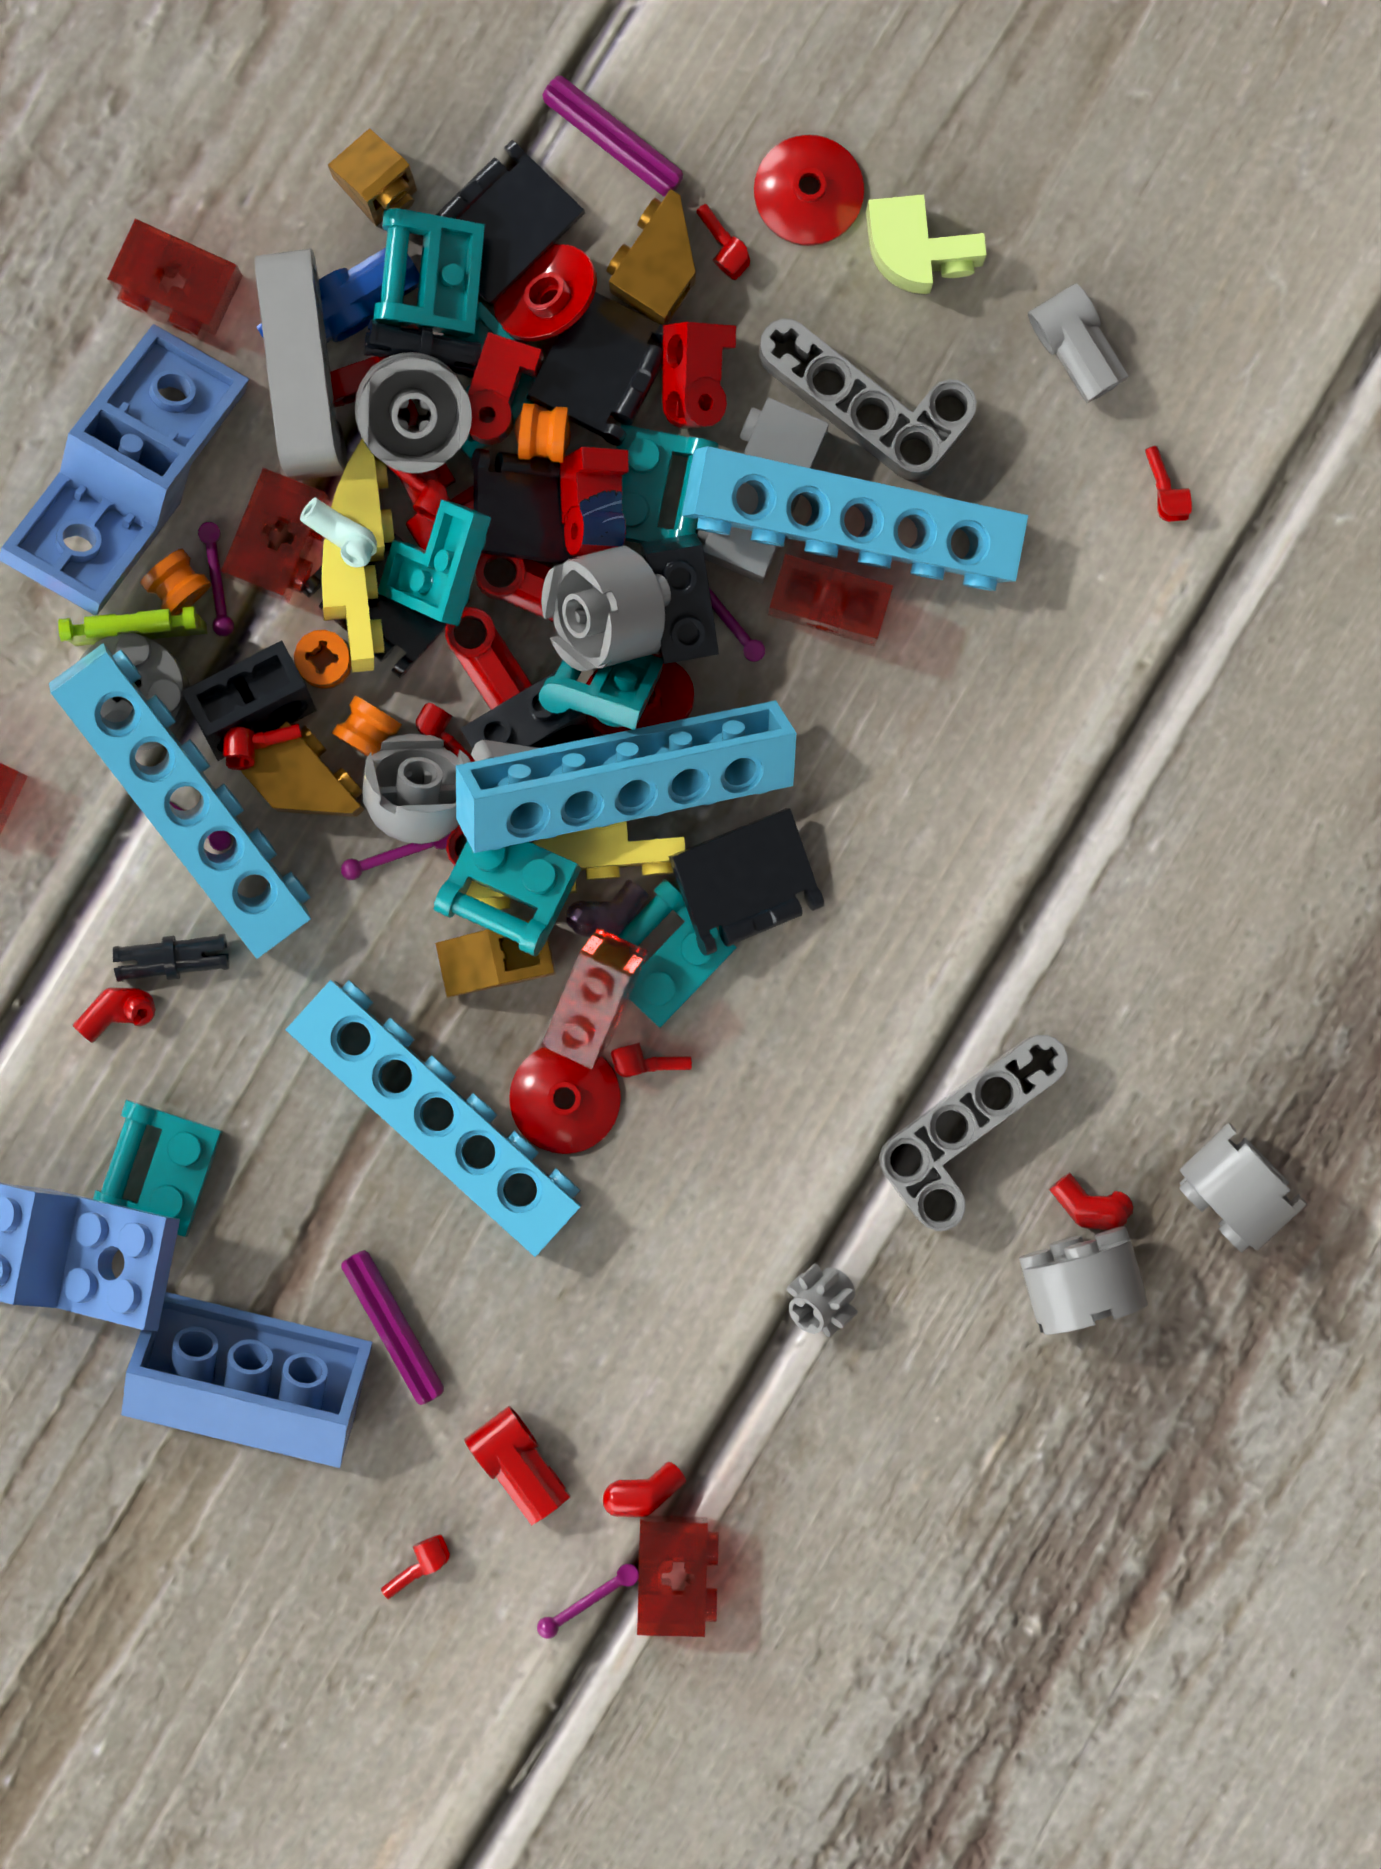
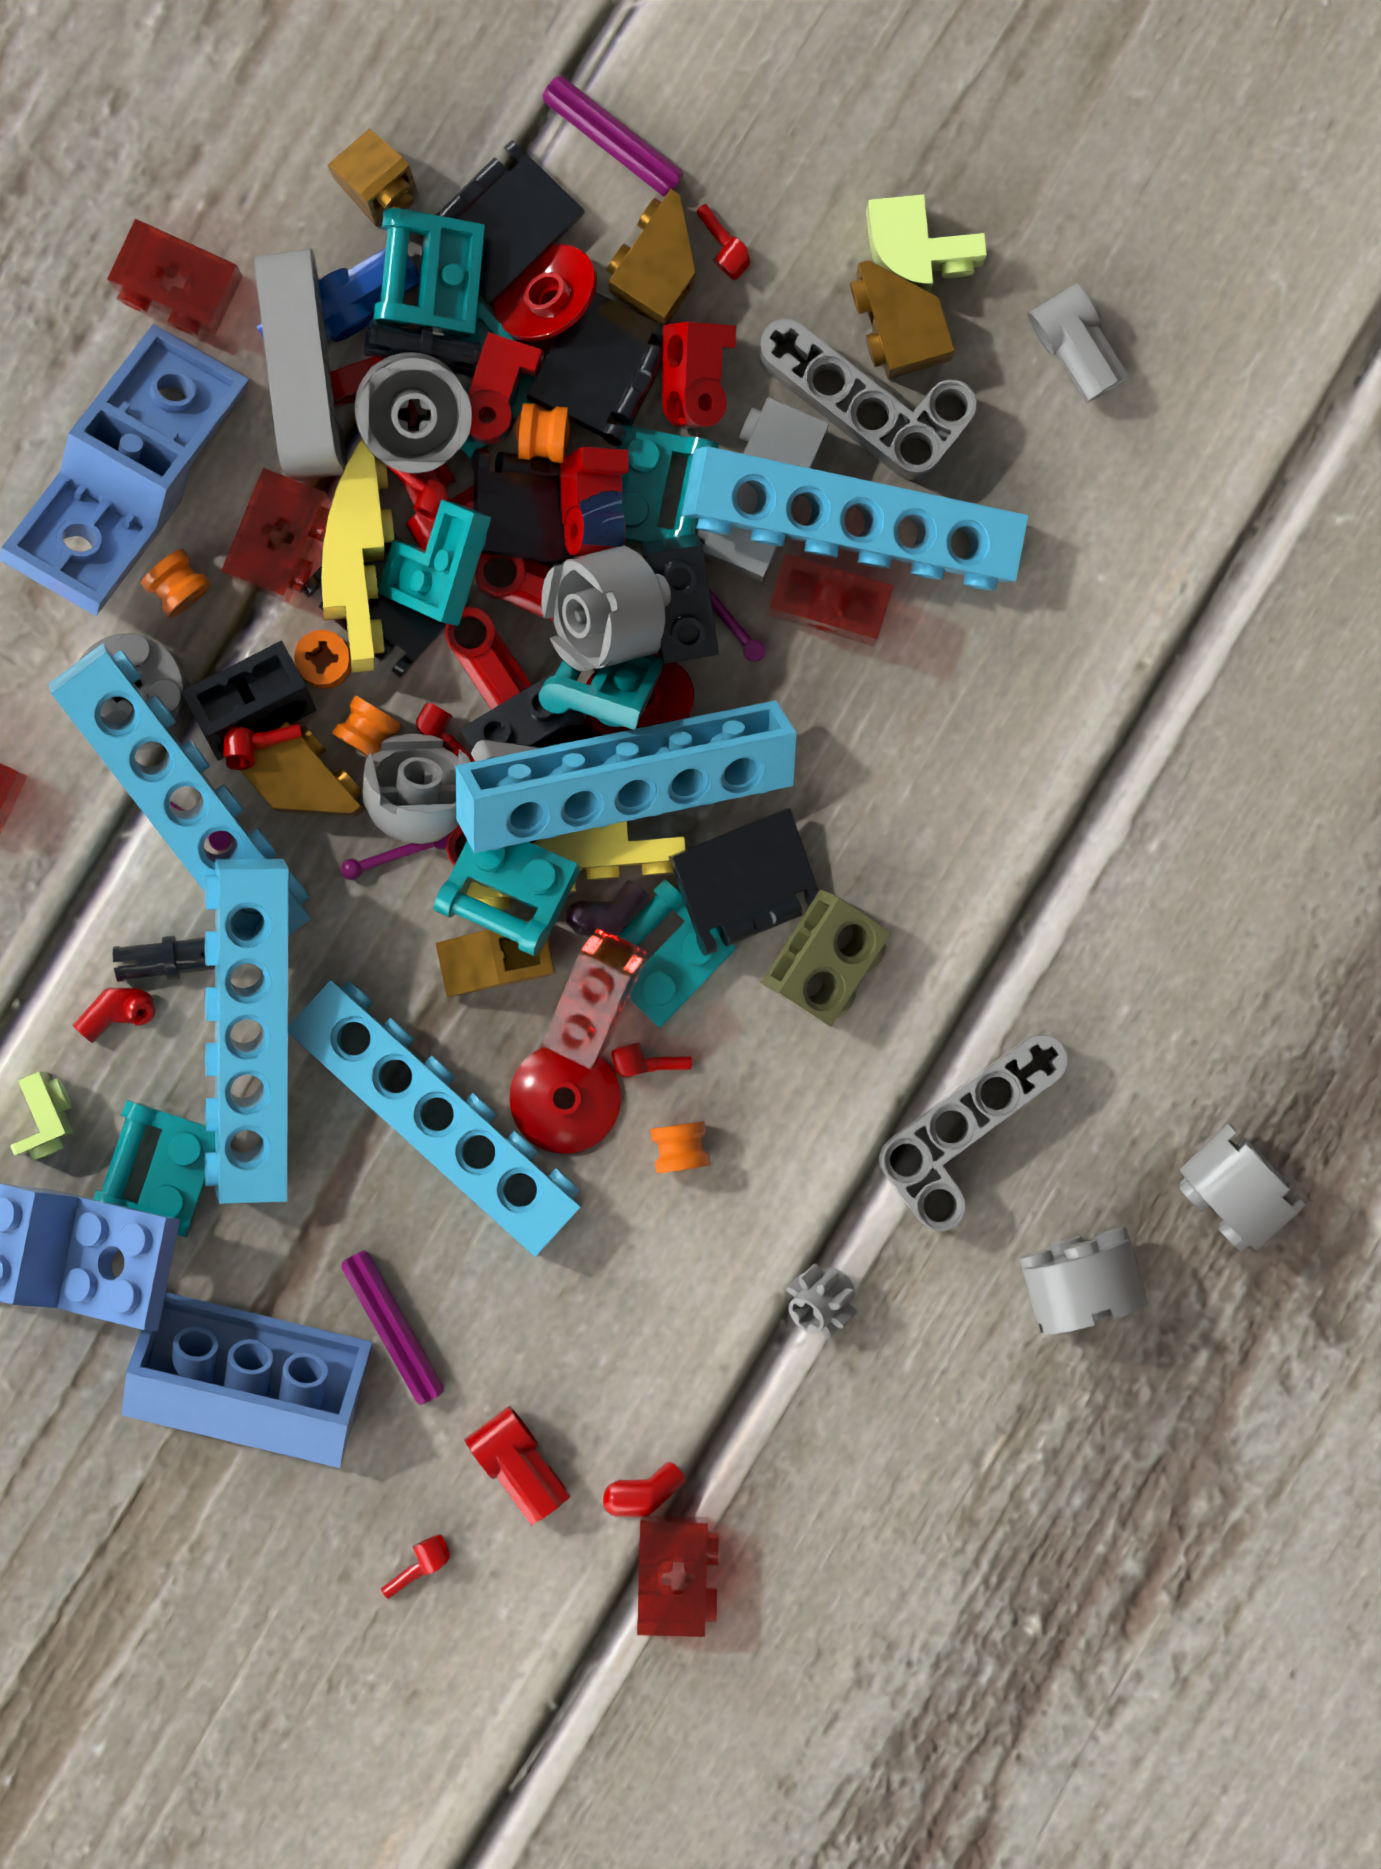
lime piece [58,606,208,646] -> none
magenta hinge [198,522,234,636] -> none
light aqua arm [300,497,377,567] -> none
magenta hinge [537,1564,639,1639] -> none
red dish [754,135,864,246] -> none
red arm [1048,1172,1134,1230] -> none
red hand [1145,446,1192,522] -> none
none -> yellowish green bracket [10,1072,74,1161]
none -> medium azure brick [205,859,289,1204]
none -> orange wheel [650,1121,711,1173]
none -> olive brick [760,889,892,1027]
none -> pearl gold slope [850,260,955,379]

